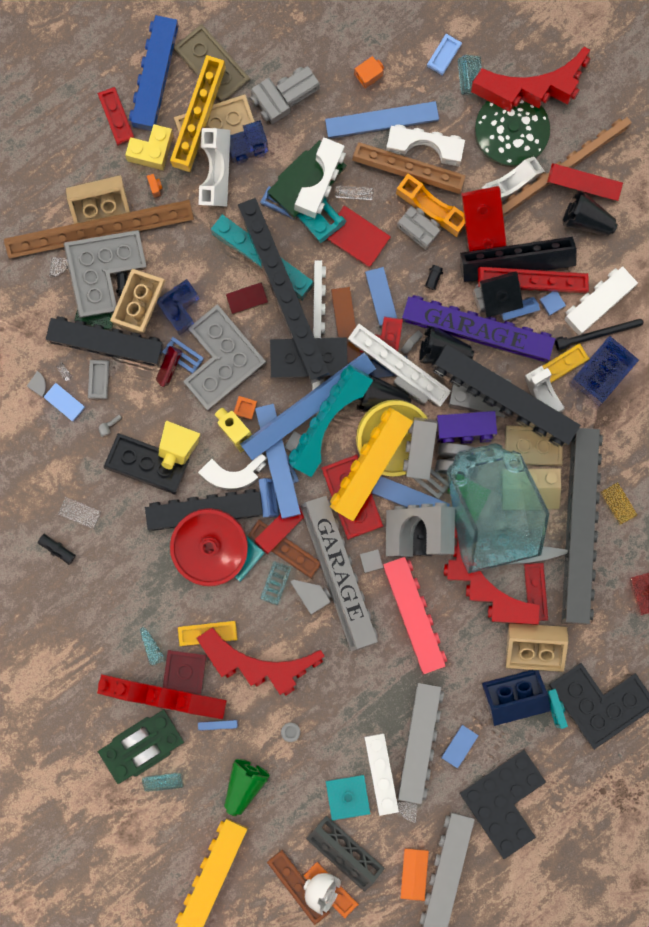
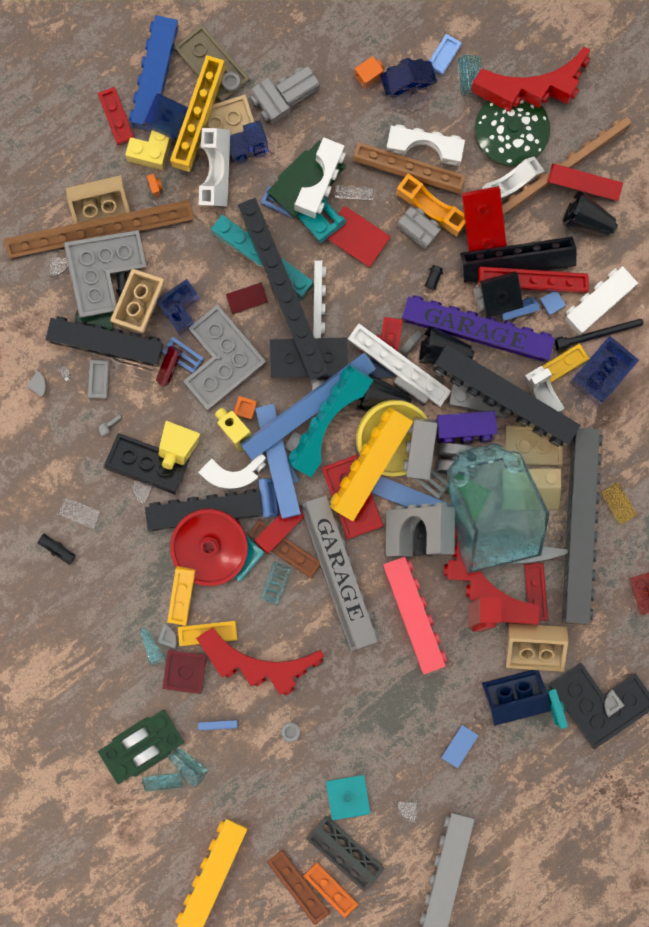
light blue tile [44,383,85,422] -> none
red arch [97,674,227,719] -> none
green cone [224,759,270,816] -> none
light grey slope [291,580,332,615] -> none
white cylinder [304,873,341,915] -> none
medium blue tile [325,101,439,139] -> none
dark orange tile [331,287,360,364] -> none
light grey tile [360,549,383,573] -> none
white brick [364,733,399,816] -> none
medium blue tile [365,267,397,327] -> none
light grey brick [398,683,444,804] -> none
orange piece [400,848,429,901] -> none
black plate [459,749,546,859] -> none
none -> clear tile [132,481,152,505]
none -> clear blue plate [143,93,188,141]
none -> light grey tile [157,624,177,649]
none -> yellow tile [167,566,196,626]
none -> clear light blue slope [167,748,209,788]
none -> light grey tile [221,72,240,92]
none -> clear blue brick [380,58,437,97]
none -> red brick [468,597,501,632]
none -> light grey tile [604,690,625,717]

